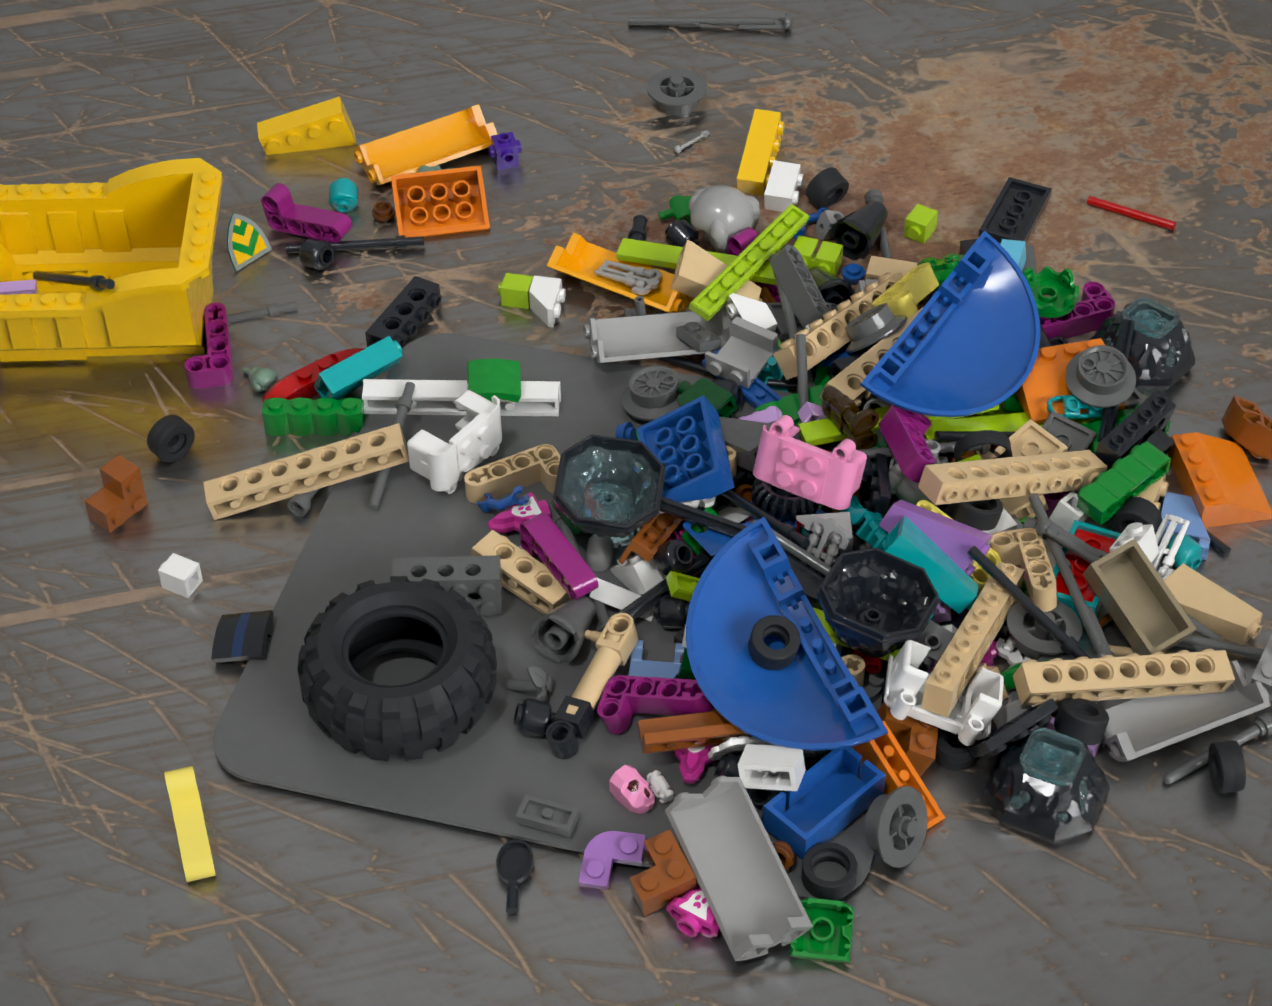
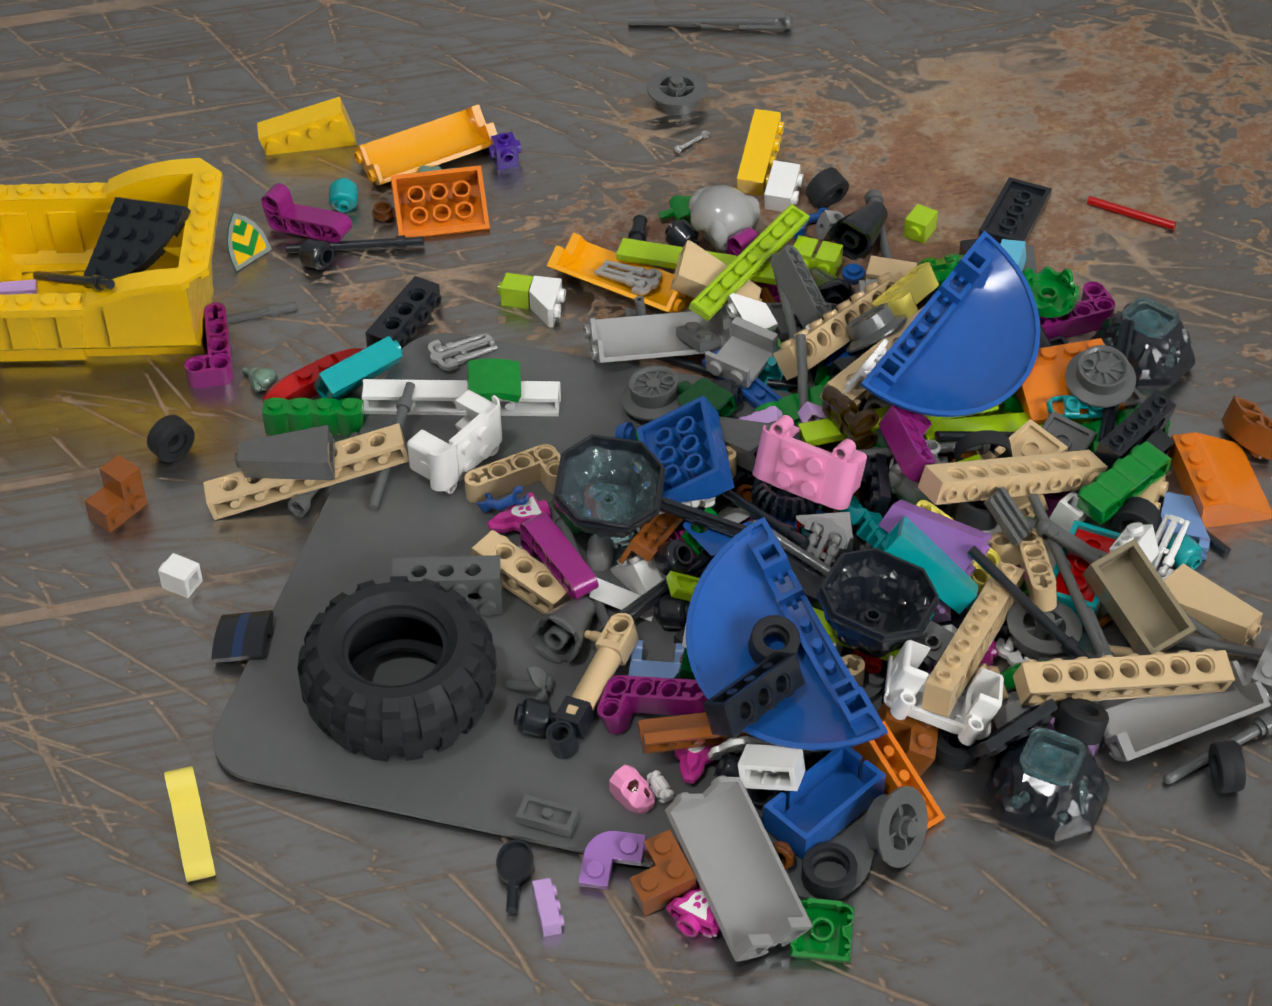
none -> black plate [83,197,191,288]
none -> dark grey slope [235,425,335,480]
none -> light grey piece [428,333,497,371]
none -> lavender piece [532,878,564,937]
none -> black brick [703,652,804,738]
none -> white piece [844,339,889,394]
none -> dark grey tile [984,486,1033,546]

